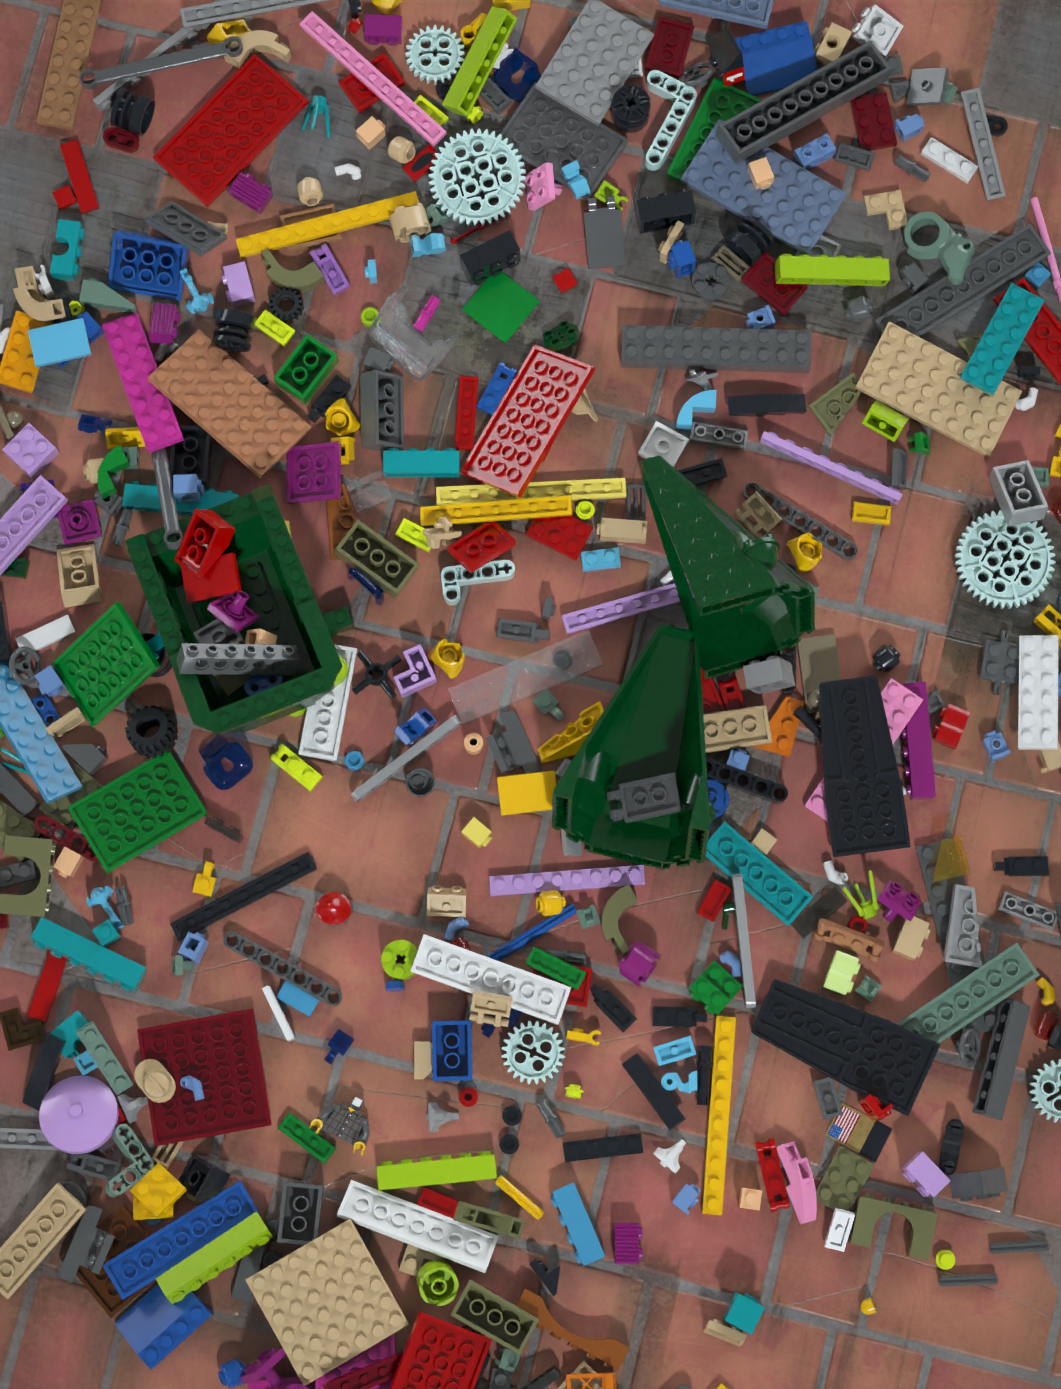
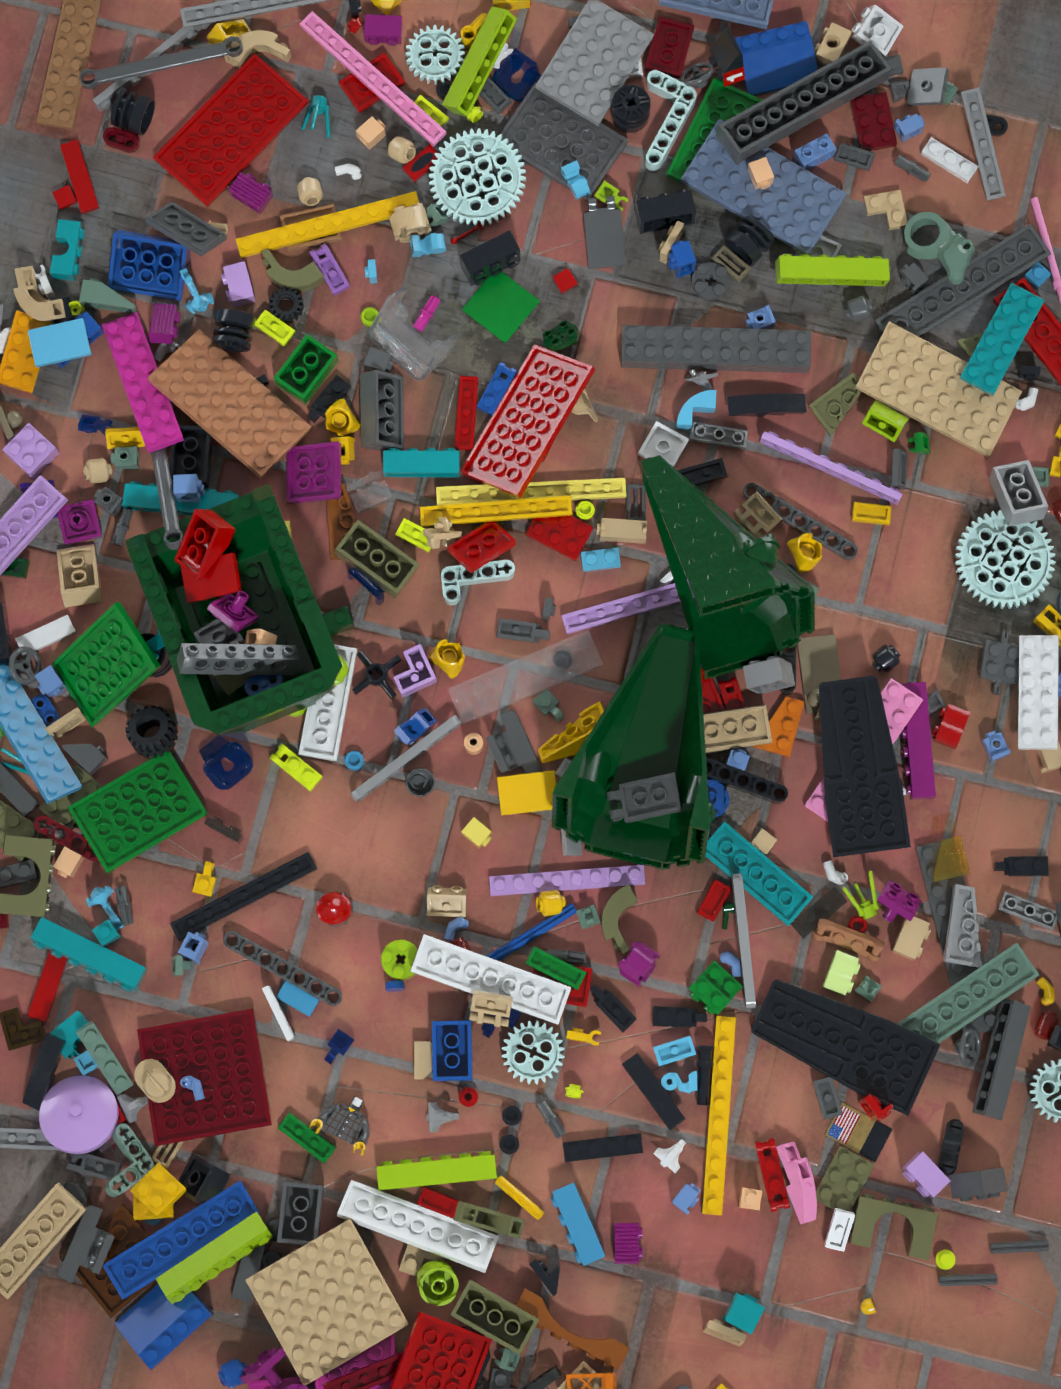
green brick [97,445,130,499] -> none
bright pink plate [525,162,562,211] -> none
dark red plate [741,252,808,316] -> none
black pin [792,705,822,744] -> none

